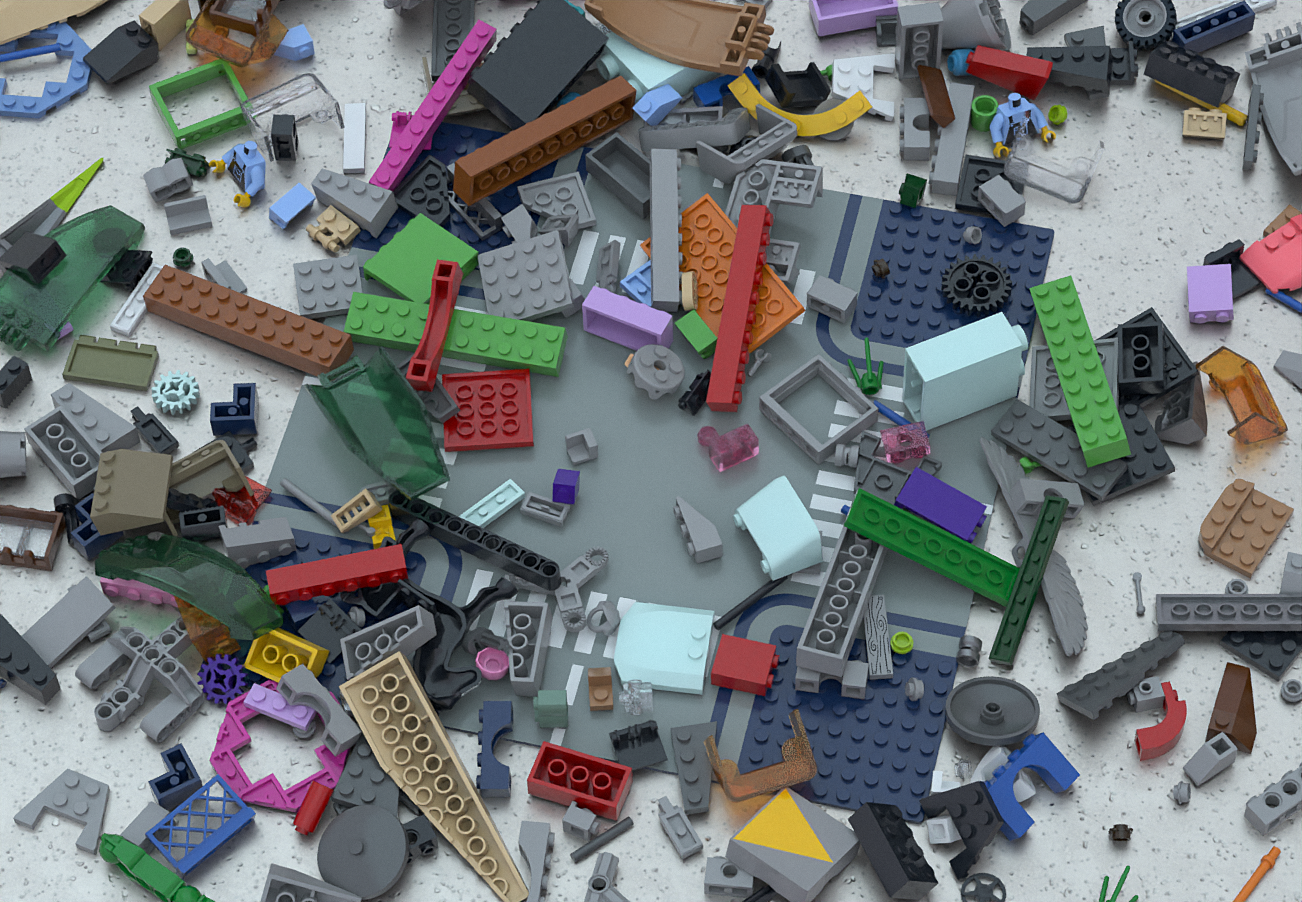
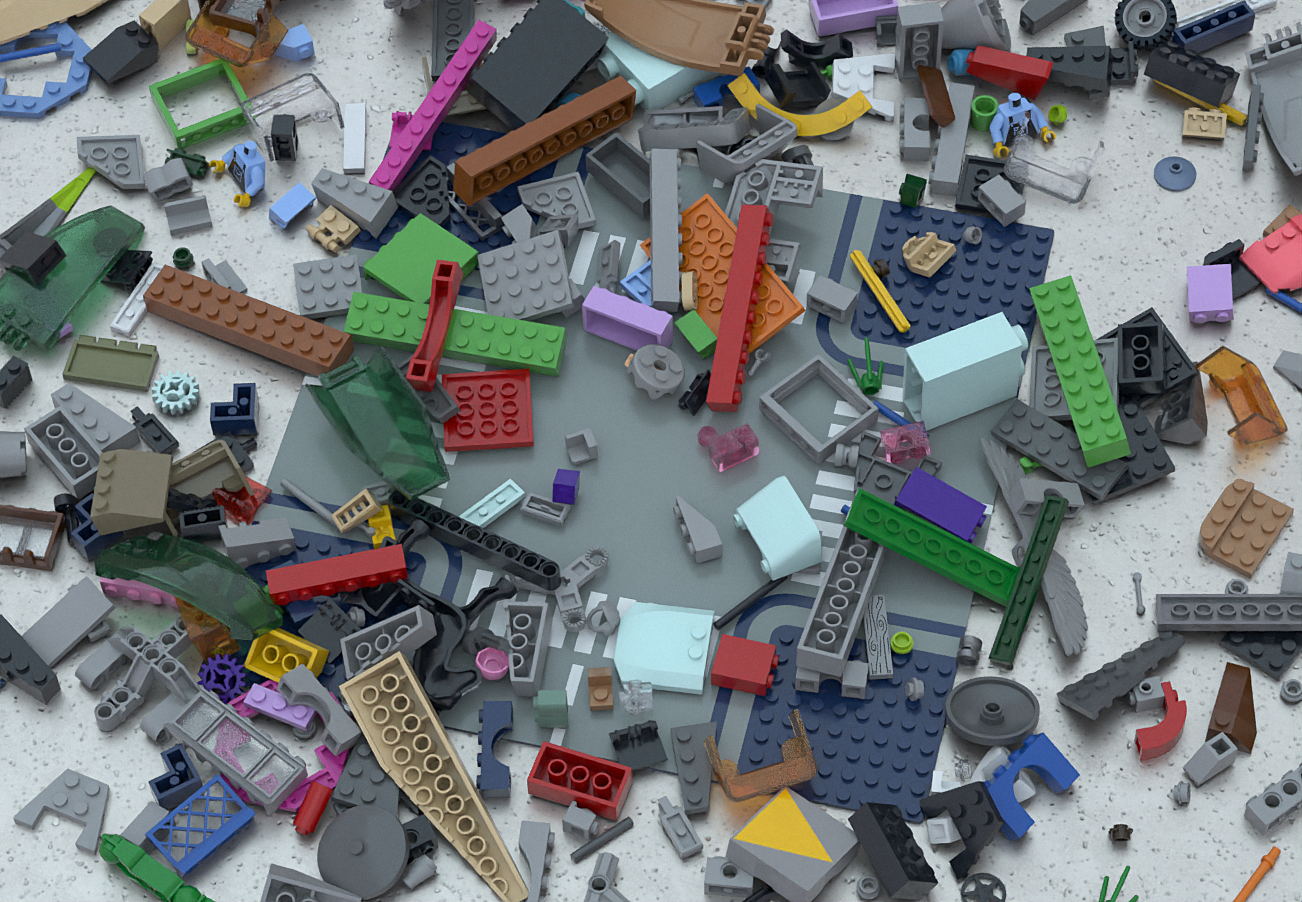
light blue slope [632,84,682,126] -> none
black gear [941,254,1012,317] -> none
none -> light grey plate [77,135,145,189]
none -> window [163,687,308,816]
none -> light grey cone [401,854,437,890]
none -> black arch [781,29,853,70]
none -> yellow axle [850,250,910,333]
none -> light grey plate [857,875,881,899]
none -> tan slope [902,232,957,277]
none -> sand blue dish [1154,156,1196,191]

